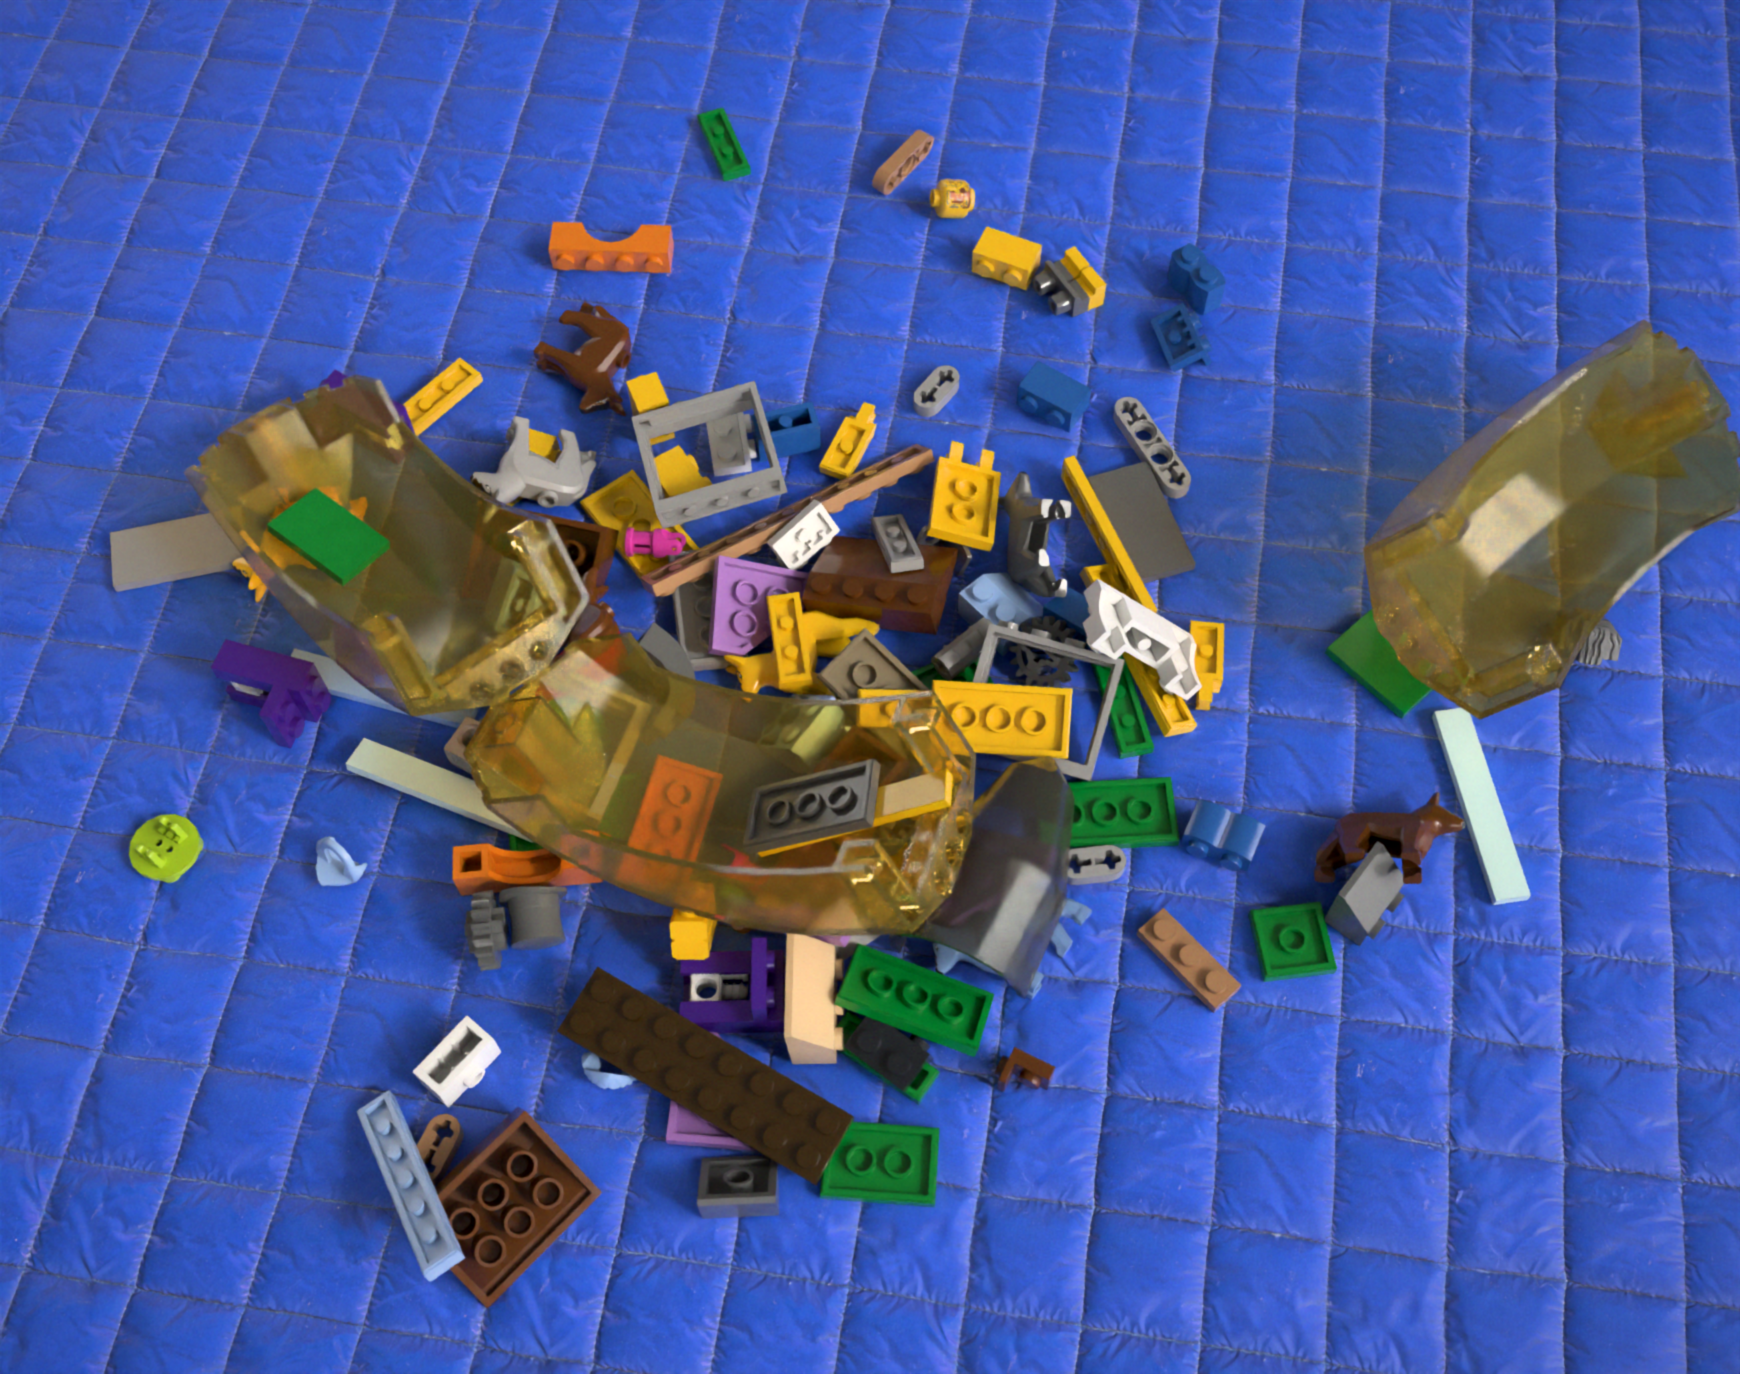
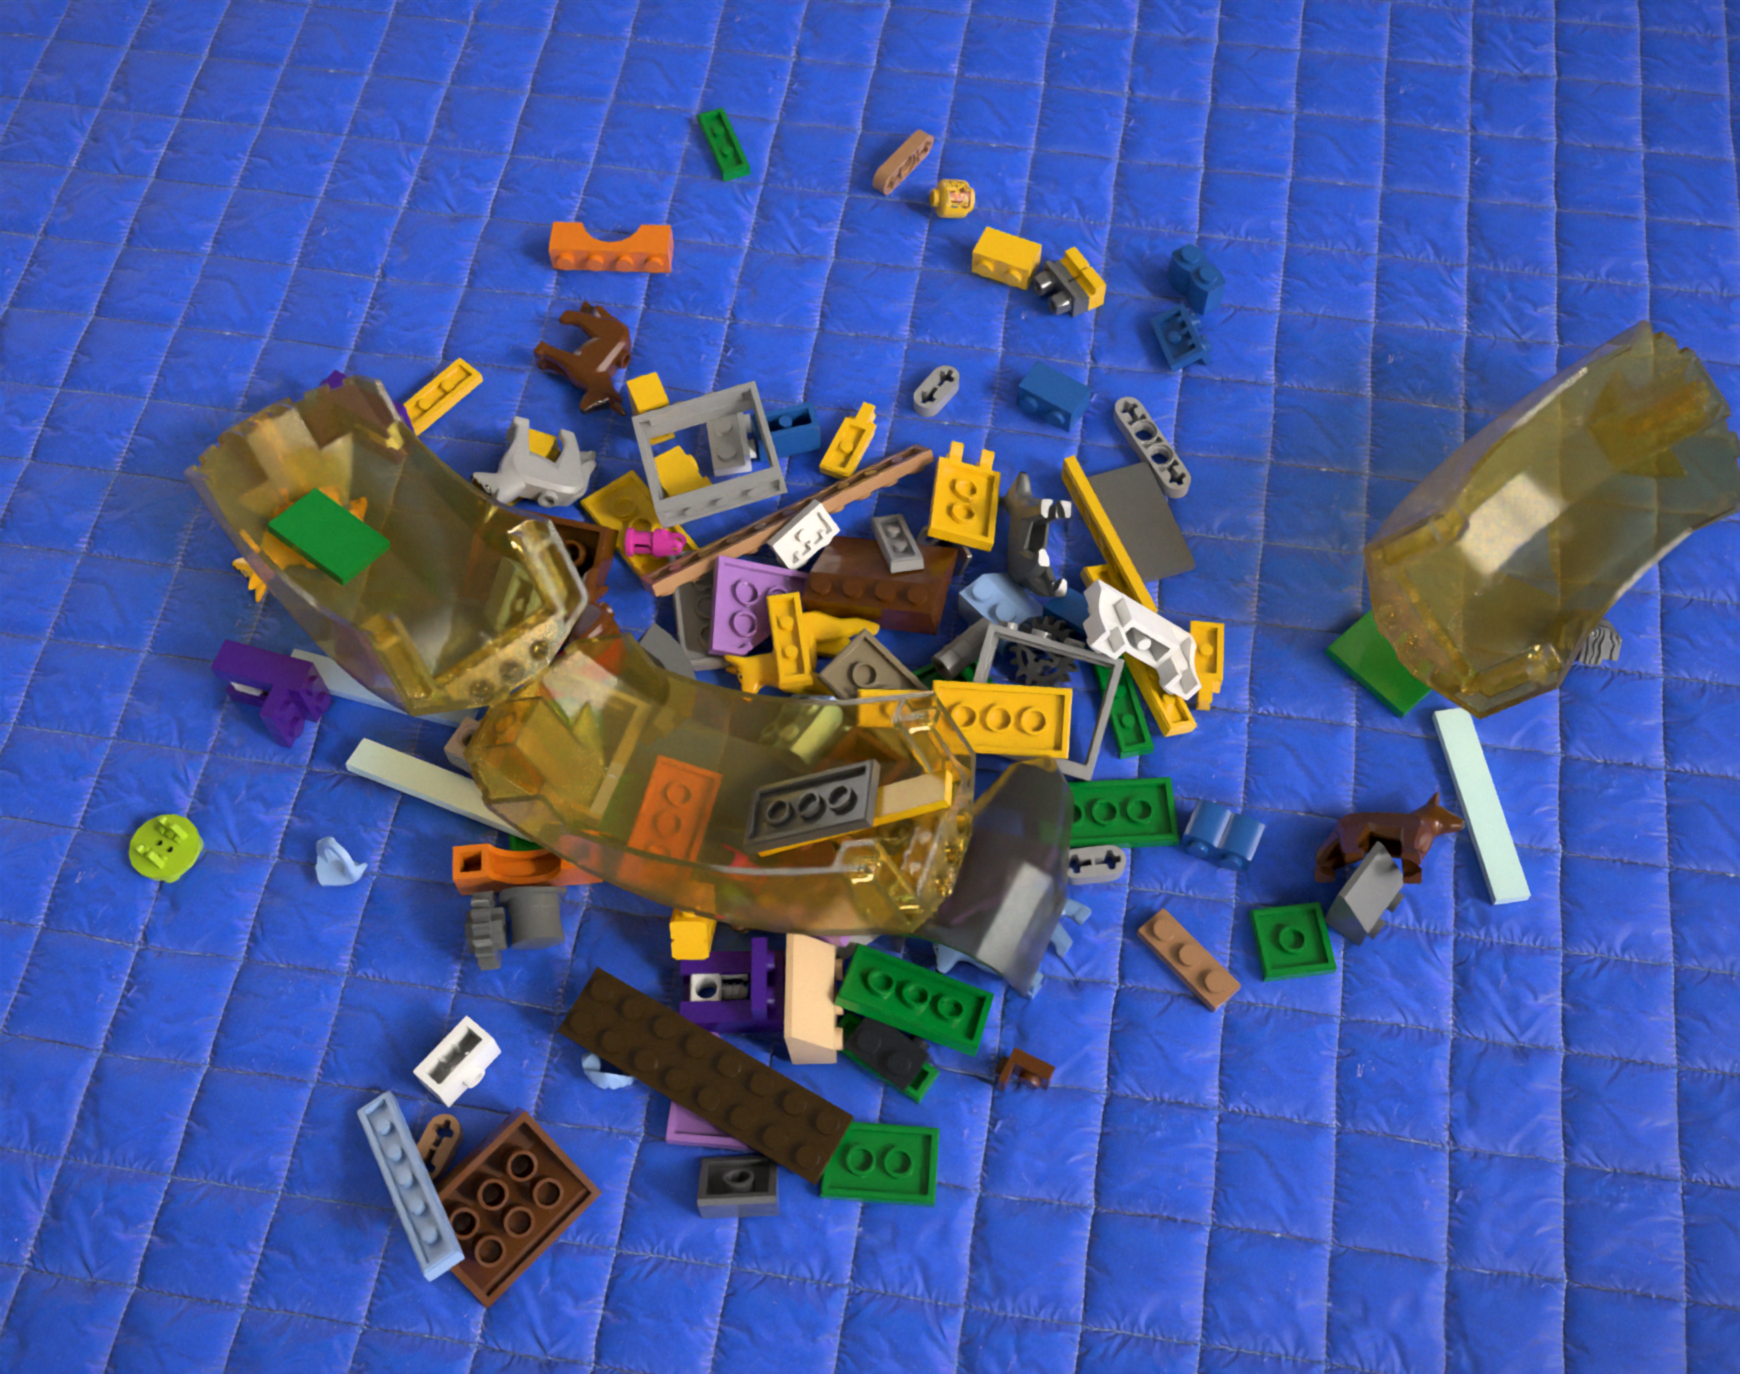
light grey tile [110,507,246,592] -> none

